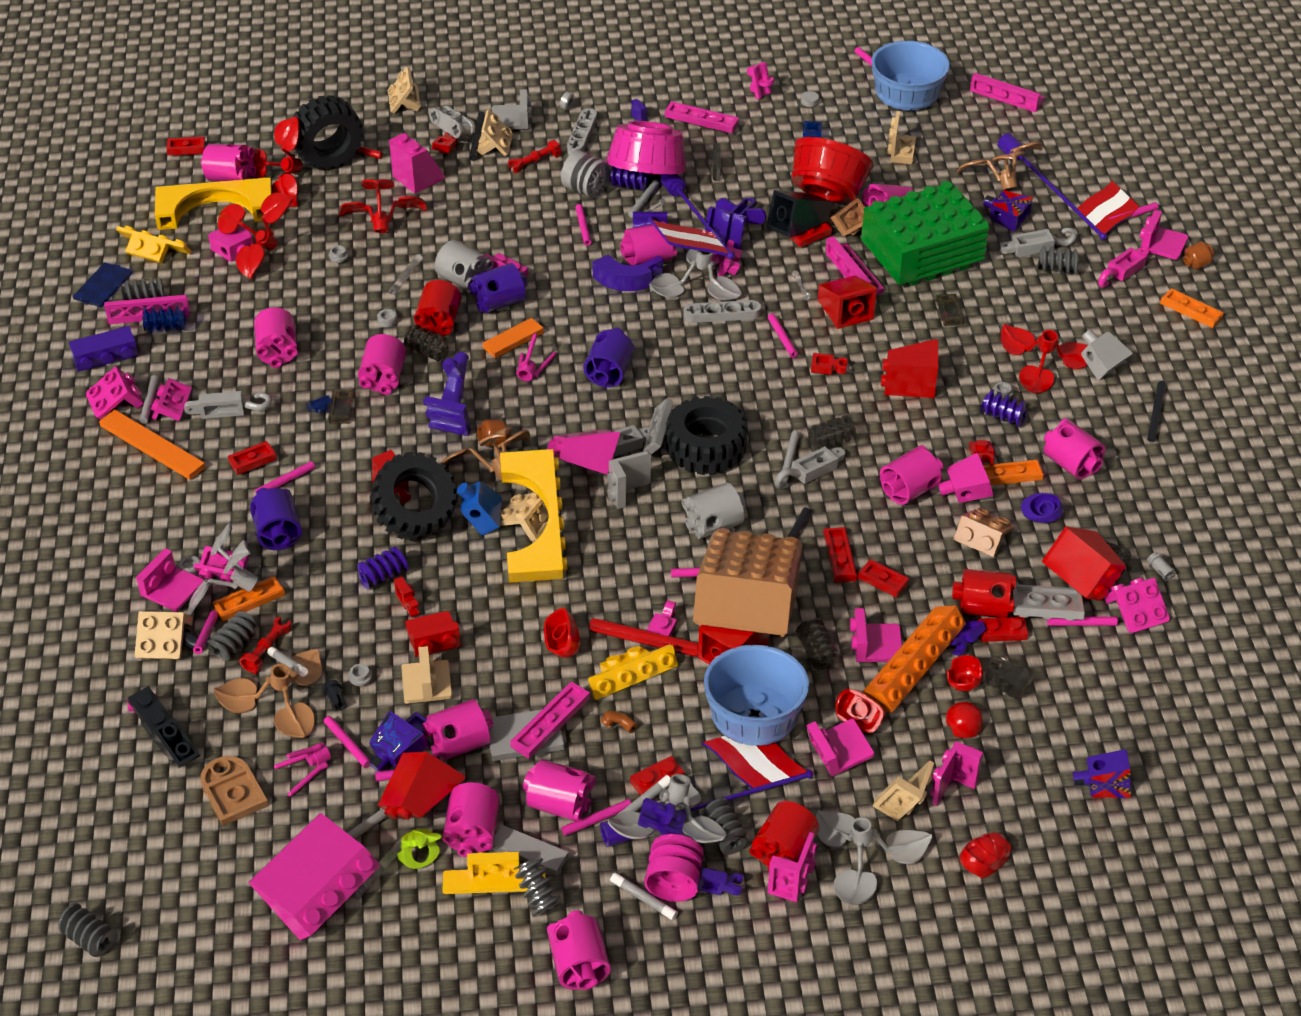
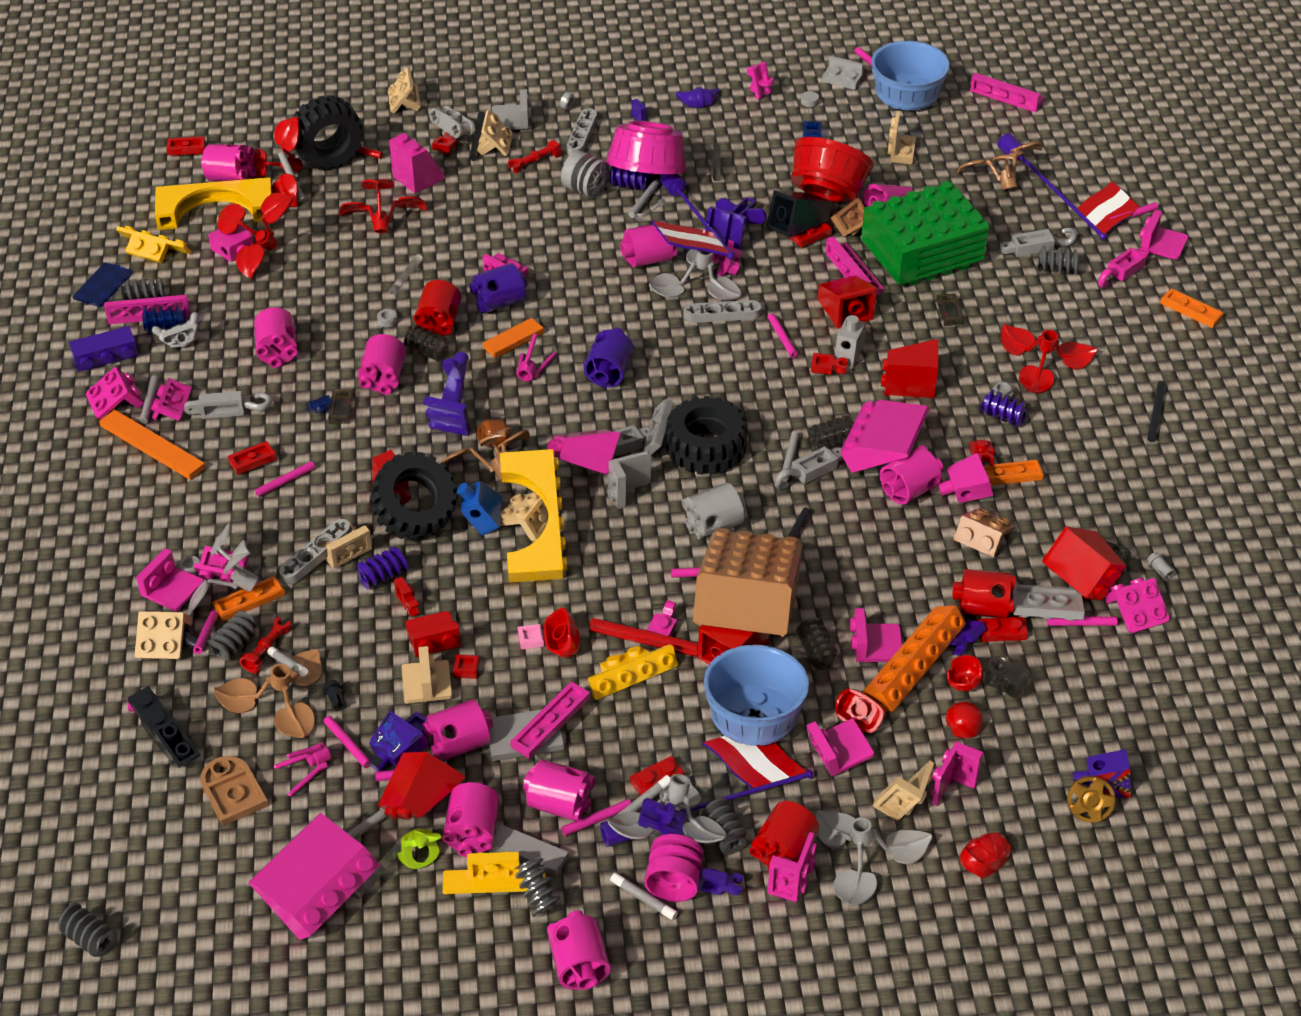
dark purple cylinder [250,488,302,551] -> none
light grey plate [329,245,348,263] -> none
light grey plate [348,664,372,686] -> none
light grey cylinder [435,240,493,291] -> none
dark pink piece [575,204,591,246] -> none
dark purple arch [592,254,663,291] -> none
dark orange arm [601,710,638,733] -> none
dark purple hips [633,212,667,228] -> none
dark pink plate [665,101,739,133] -> none
clear hinge [792,271,811,300] -> none
red tile [823,527,857,583] -> none
red plate [858,559,909,598] -> none
dark purple torso [983,190,1033,232] -> none
dark purple hat [1021,493,1064,523] -> none
dark pink cylinder [1044,418,1106,480] -> none
light grey torso [1081,329,1133,381] -> none
dark orange head [1183,241,1214,270] -> none
none -> light grey piece [152,312,199,348]
none -> light grey bar [278,151,306,203]
none -> light grey beam [279,519,352,584]
none -> tan bracket [311,521,372,569]
none -> red tile [453,654,480,679]
none -> bright pink tile [518,624,544,649]
none -> dark purple piece [676,87,719,108]
none -> light grey bracket [822,56,864,90]
none -> light grey torso [834,315,866,368]
none -> dark pink slope [840,400,929,473]
none -> pearl gold wheel [1067,775,1115,823]

